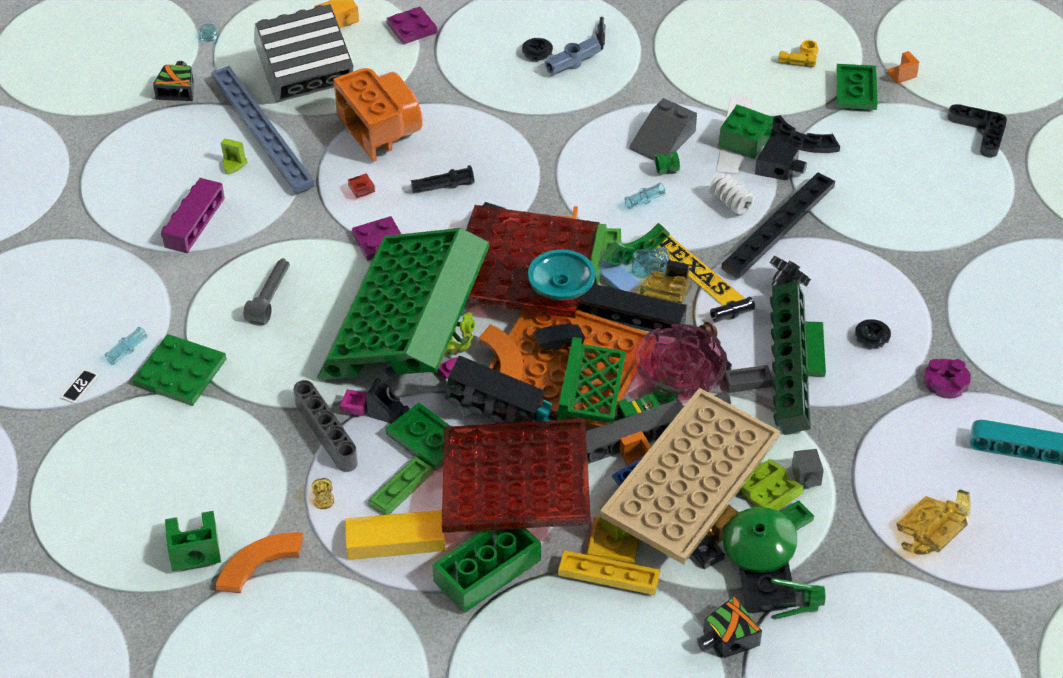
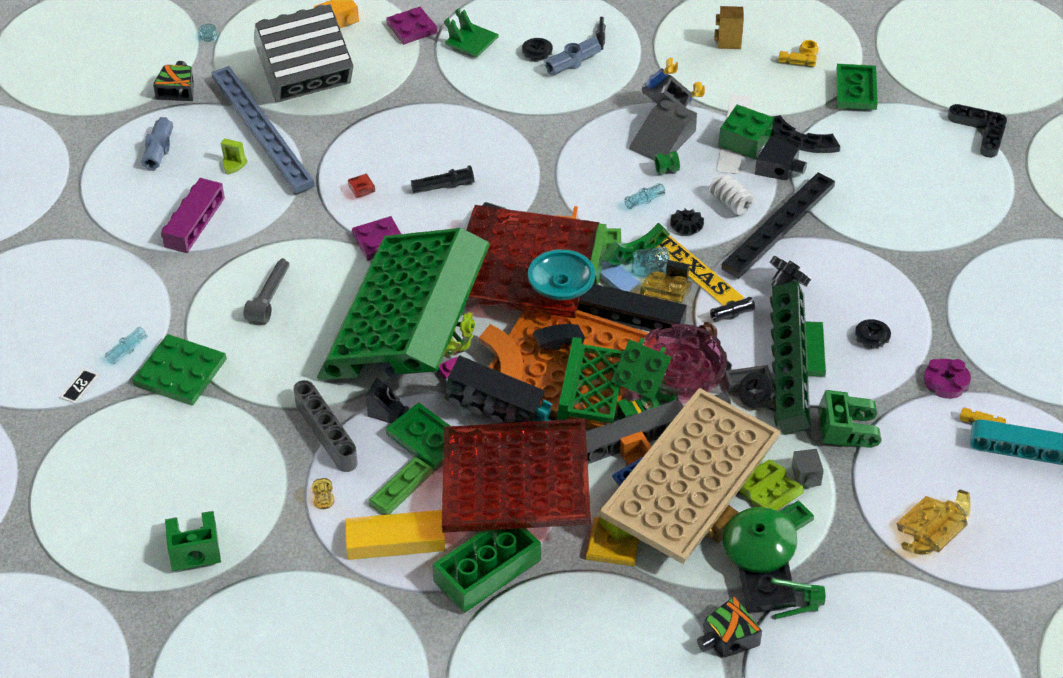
orange tile [215,532,304,593] -> none
orange brick [333,68,423,162] -> none
dark pink plate [340,389,367,416] -> none
yellow plate [558,550,661,595] -> none
black tile [692,537,725,569] -> none
orange panel [887,51,920,84] -> none
none -> sand blue piece [141,117,173,171]
none -> green plate [444,7,499,57]
none -> green plate [611,337,672,400]
none -> torso [642,58,705,108]
none -> black gear [670,208,704,235]
none -> pearl gold brick [714,6,744,49]
none -> black gear [738,372,774,409]
none -> green brick [818,390,882,448]
none -> yellow axle [960,407,1006,423]

